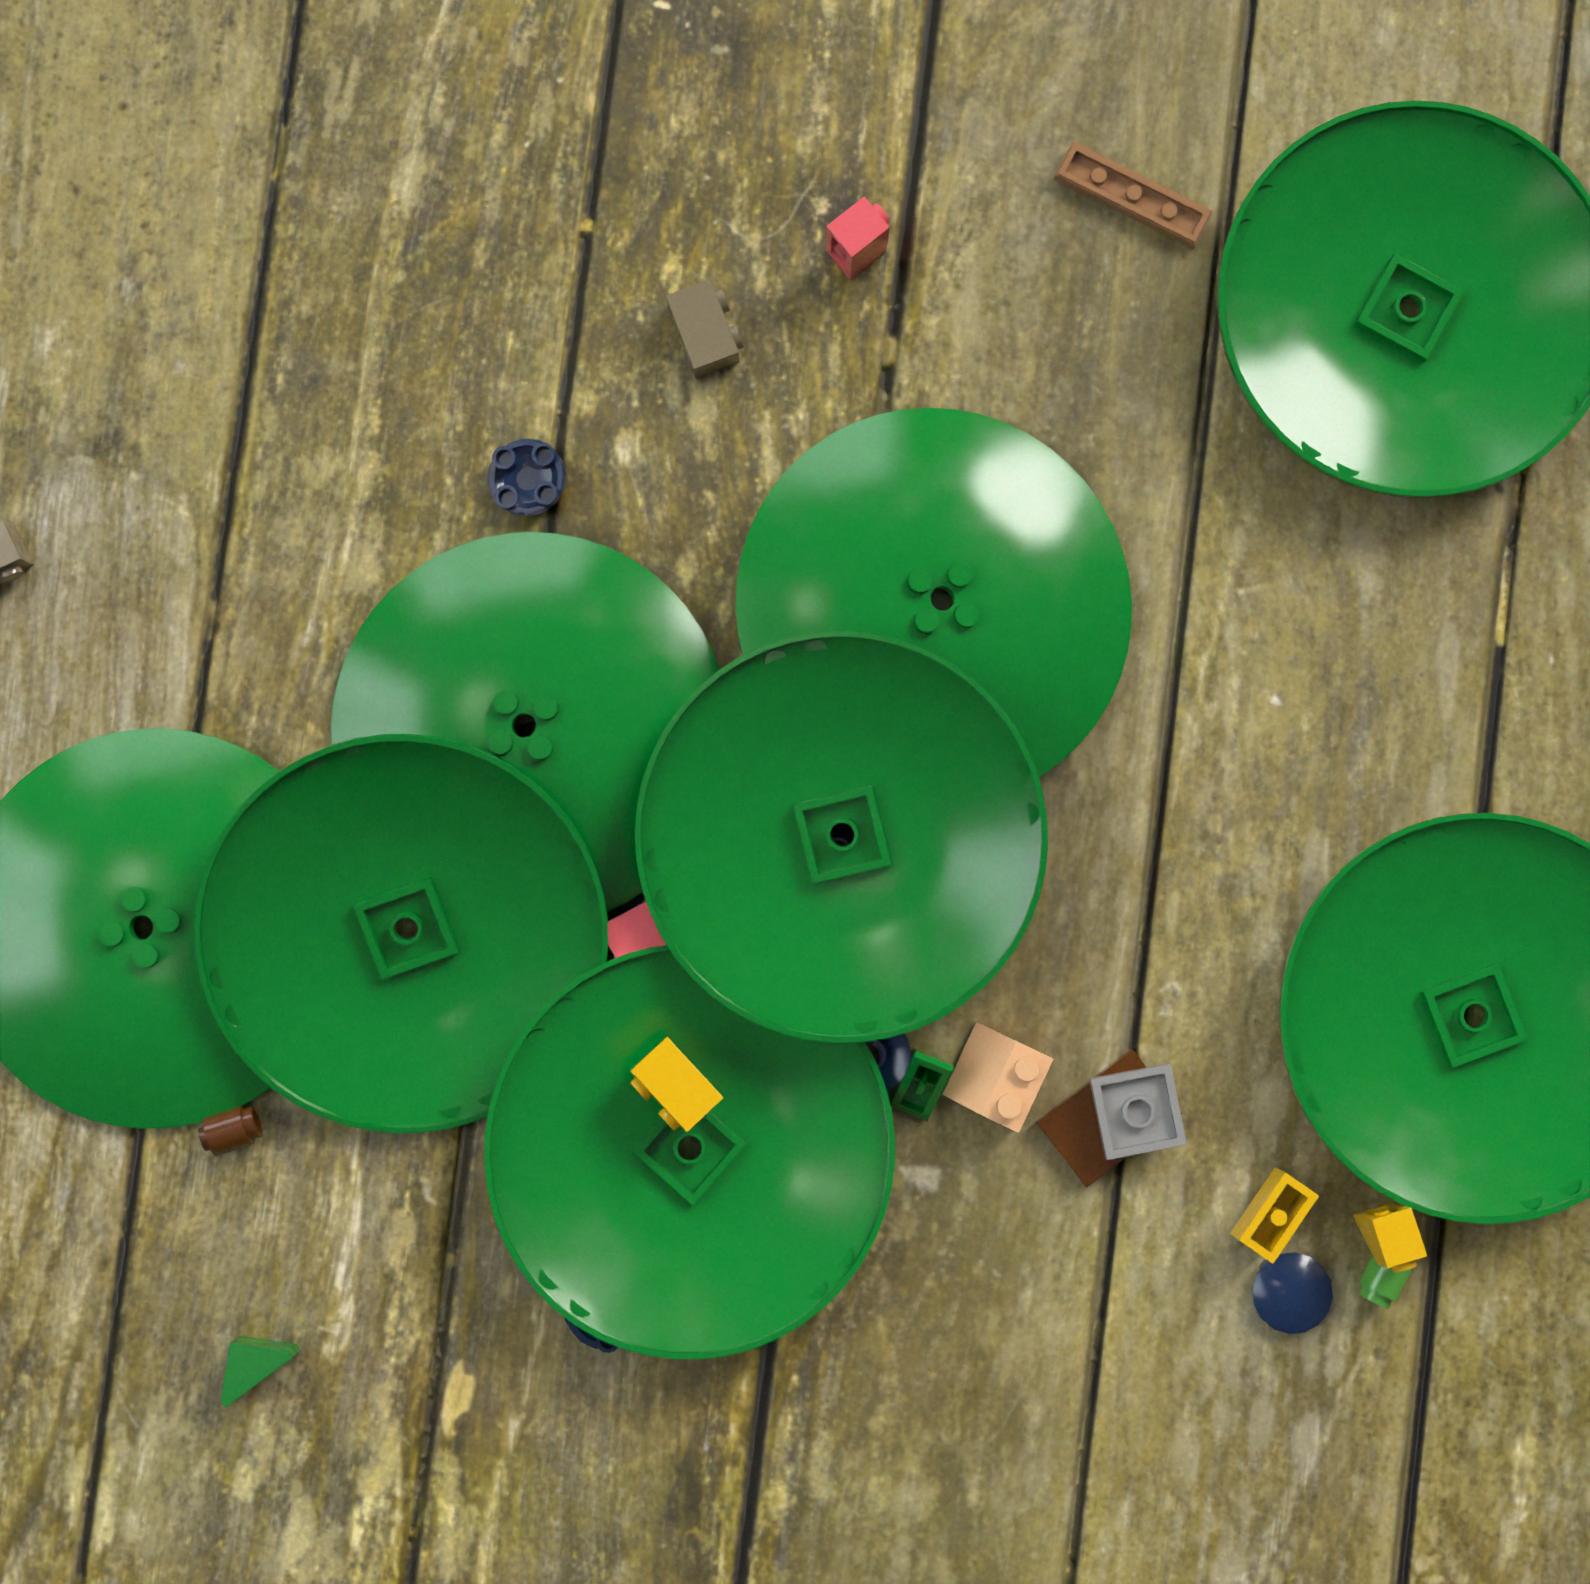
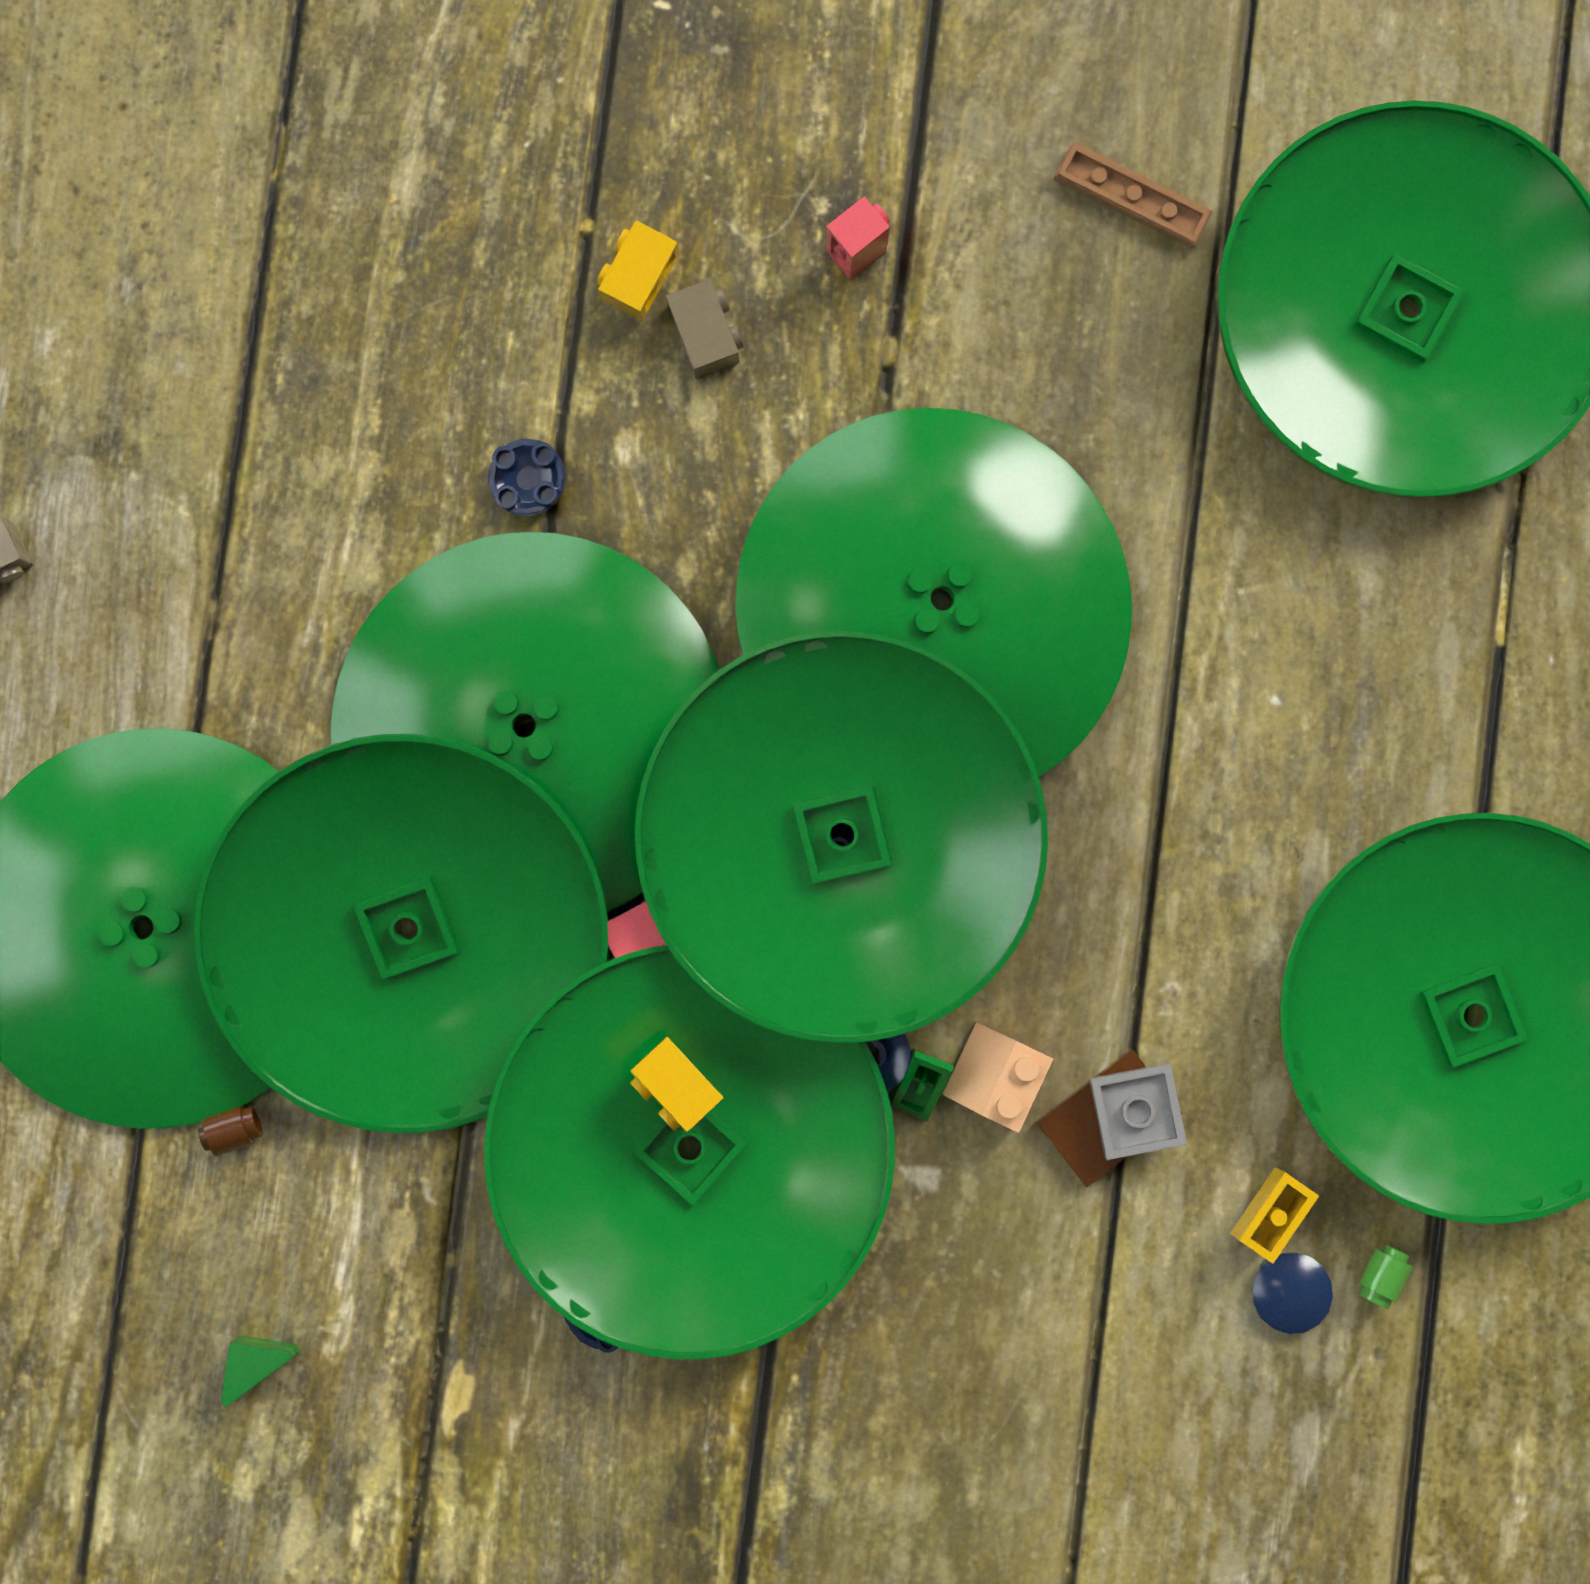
yellow slope [1353,1202,1427,1272] -> none
none -> yellow brick [597,220,680,322]

